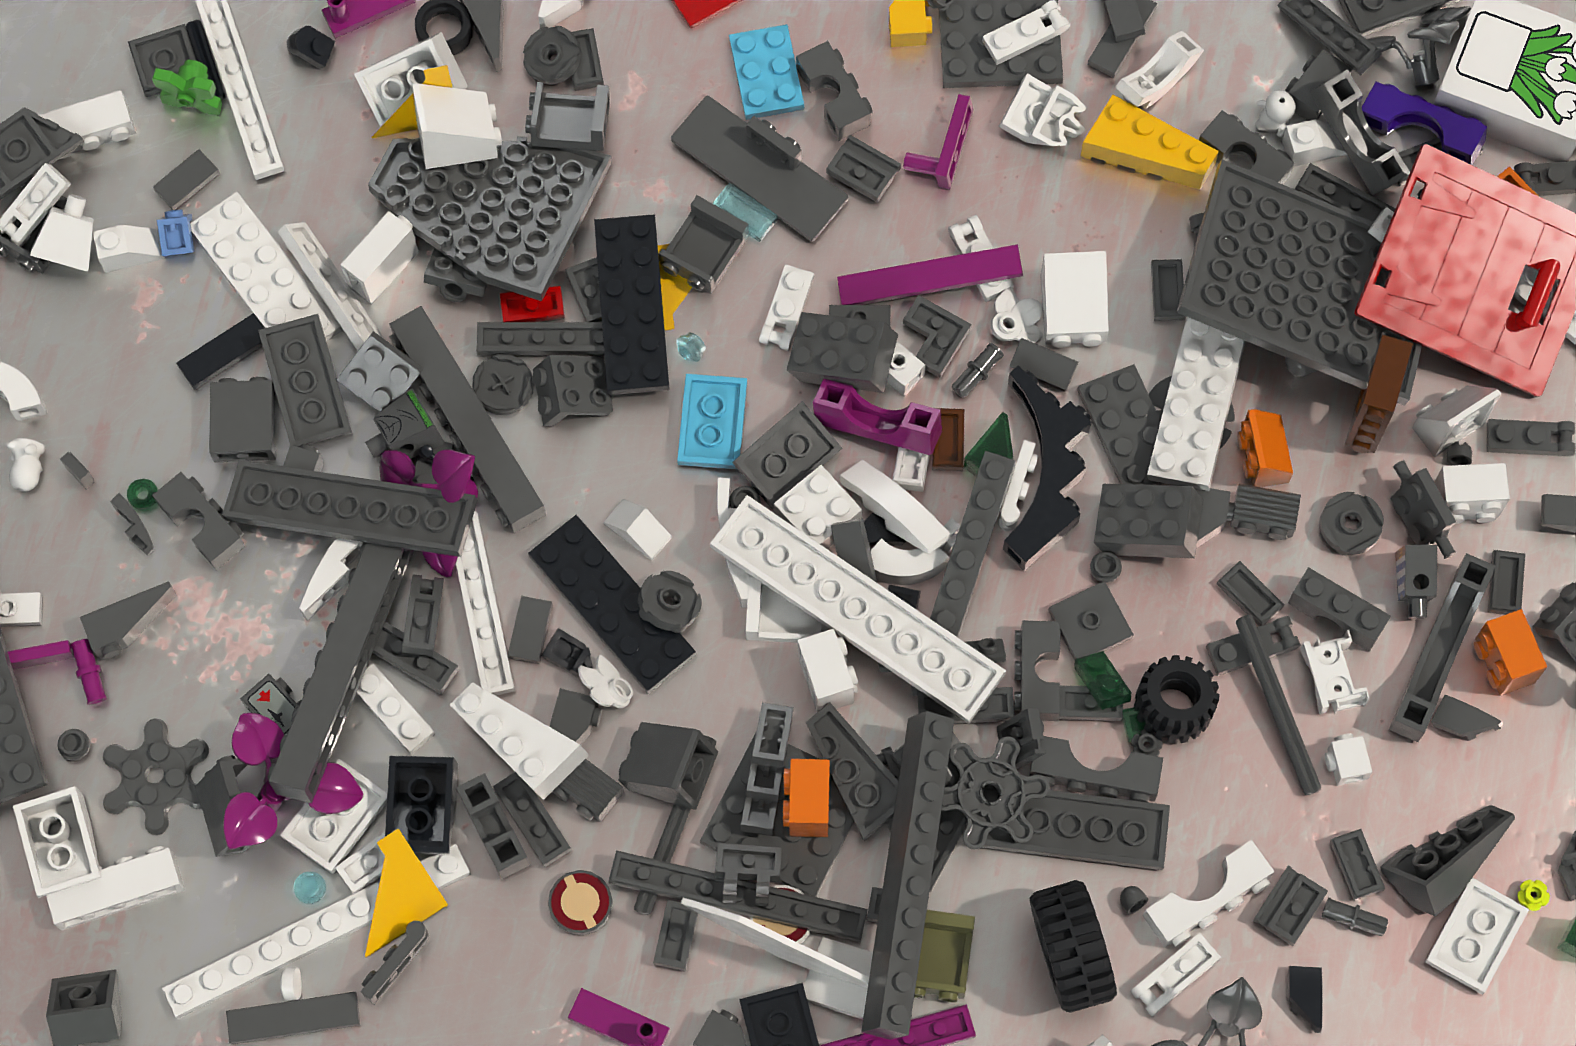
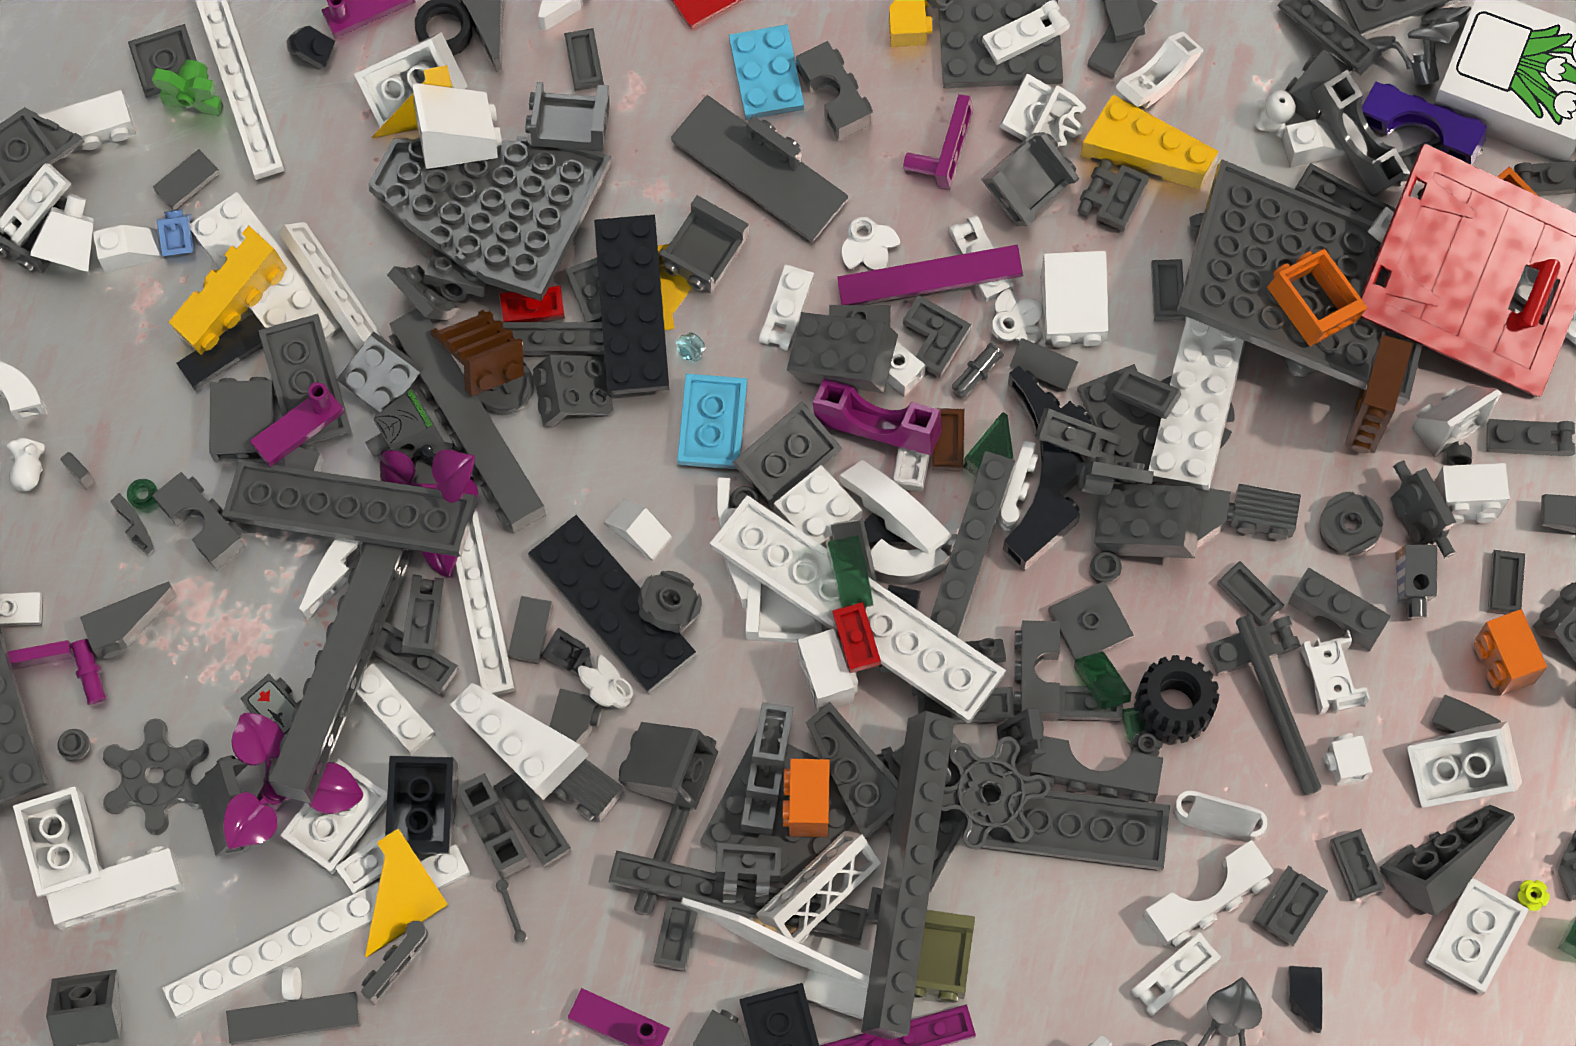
black axle [186,20,225,100] -> none
clear light blue plate [294,871,326,904] -> none
white brick [341,211,419,305] -> none
dark grey plate [523,26,582,85] -> none
tile [548,870,613,936] -> none
clear light blue tile [712,183,778,242] -> none
dark grey plate [826,134,901,203] -> none
black tyre [1029,880,1117,1013] -> none
dark grey hinge [1120,886,1148,914] -> none
dark grey arch [1199,110,1294,184] -> none
orange slope [1237,409,1293,487] -> none
dark grey axle [1322,897,1388,936] -> none
dark grey arch [1389,553,1496,742] -> none
none -> yellow wedge [168,225,287,355]
none -> magenta piece [250,382,345,467]
none -> dark grey plate [387,265,458,321]
none -> reddish brown plate [431,310,524,397]
none -> dark grey hinge [496,879,527,943]
none -> white fence [756,831,881,943]
none -> clear green slope [827,535,874,608]
none -> red plate [832,602,881,673]
none -> white plate [841,217,900,270]
none -> dark grey panel [981,132,1079,226]
none -> dark grey plate [1035,408,1123,462]
none -> dark grey plate [1075,456,1154,496]
none -> dark grey plate [1077,159,1150,232]
none -> dark grey tile [1111,367,1182,419]
none -> white piece [1173,790,1268,842]
none -> orange window [1267,248,1368,347]
none -> white slope [1407,721,1522,808]

